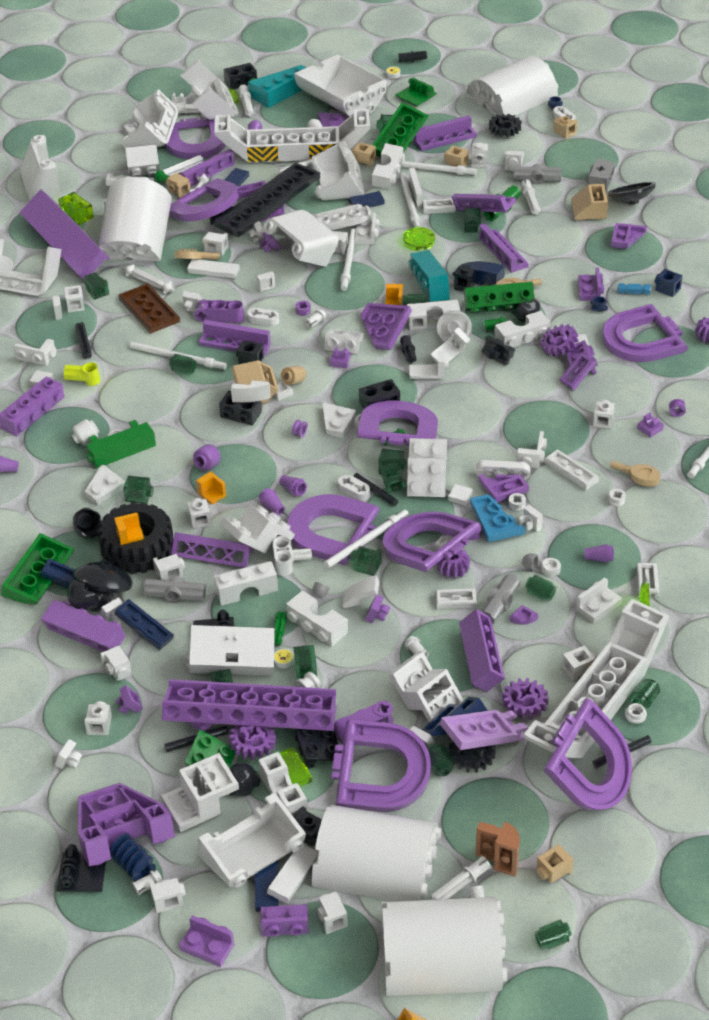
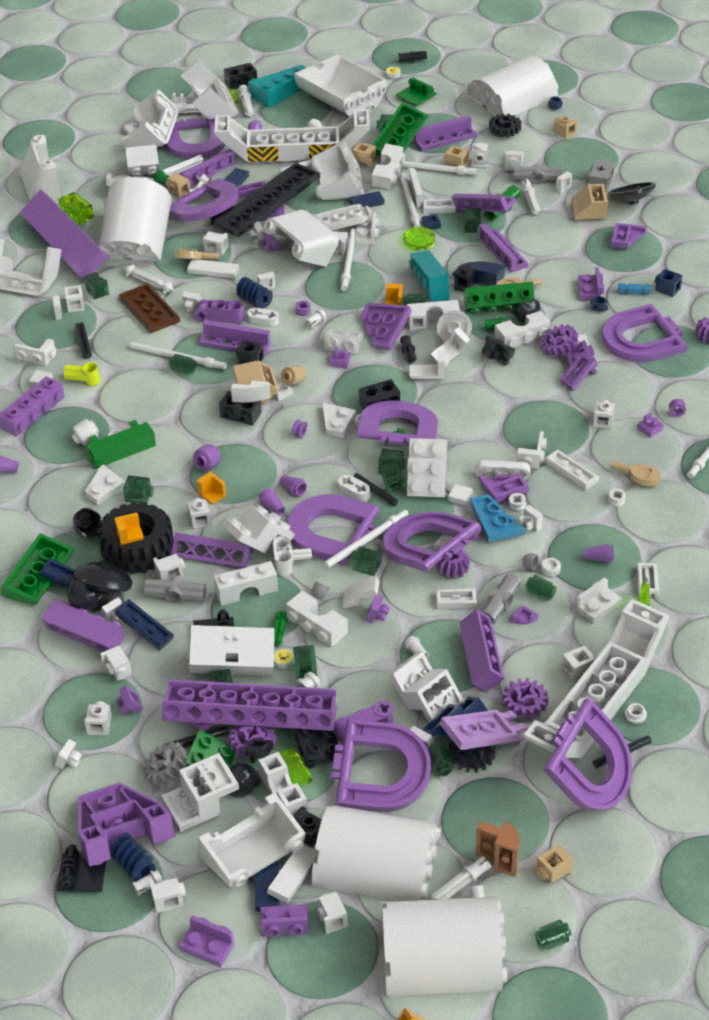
medium lavender wing [318,112,346,127] -> none
white beam [553,106,576,120] -> none
clear green brick [631,679,661,709] -> none
none -> light grey gear [143,741,188,786]
none -> dark blue piece [236,277,273,309]
none -> black tile [244,738,273,763]
none -> dark blue tile [421,214,441,230]
none -> white plate [556,171,572,193]

